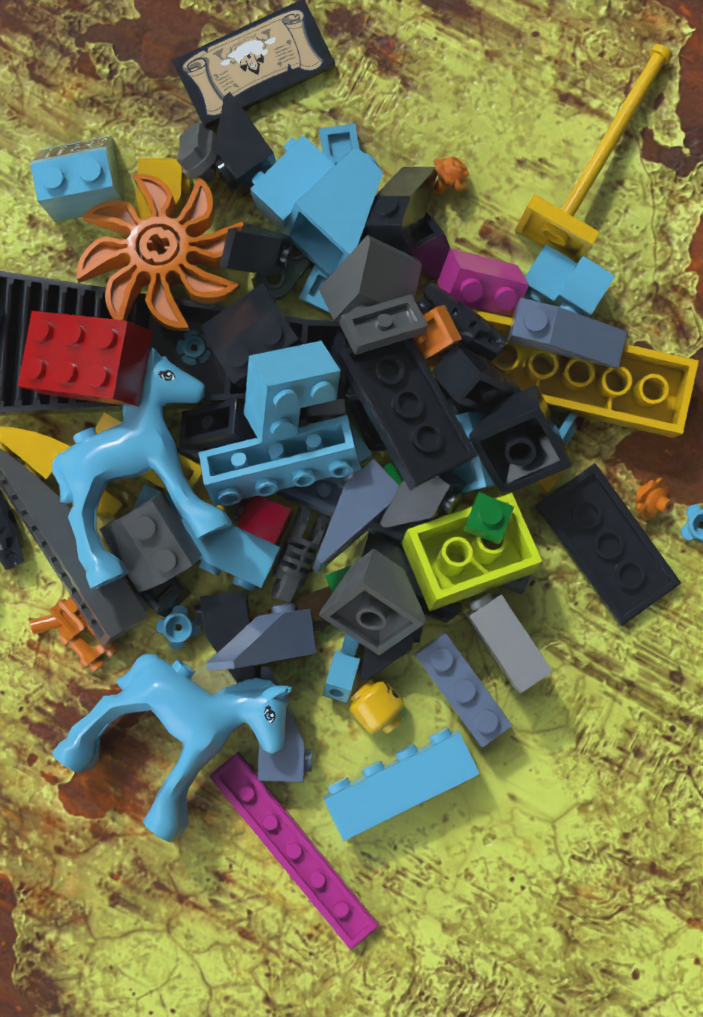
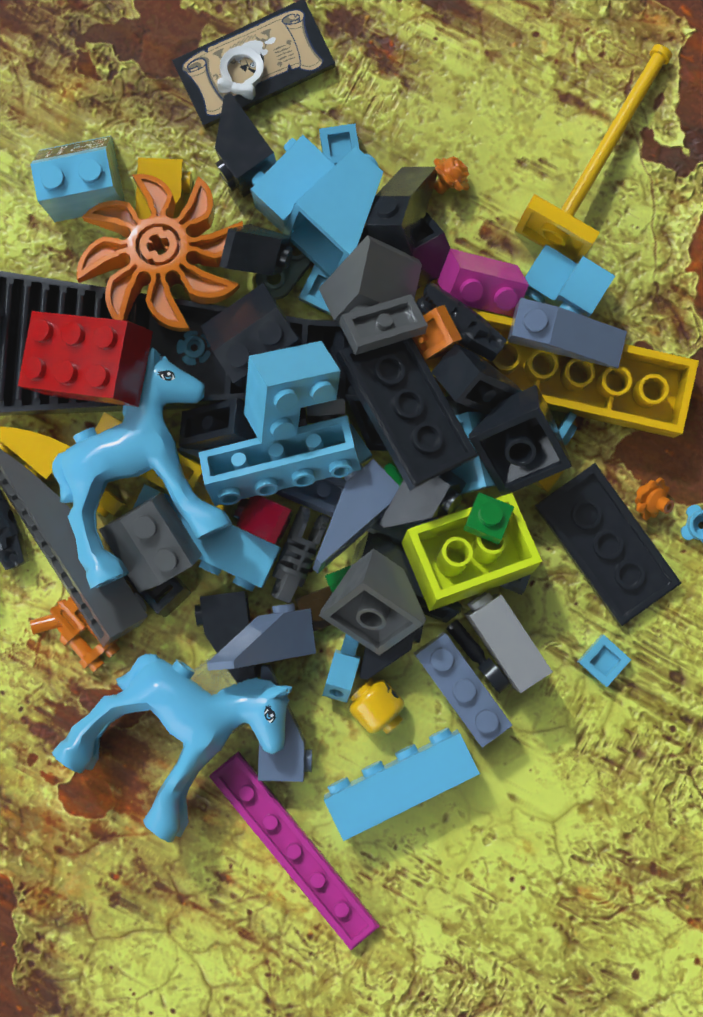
medium azure plate [156,605,201,650] -> none
dark grey piece [177,122,218,182] -> none
none -> white piece [217,46,264,100]
none -> black piece [446,619,511,694]
none -> medium azure tile [577,634,631,687]

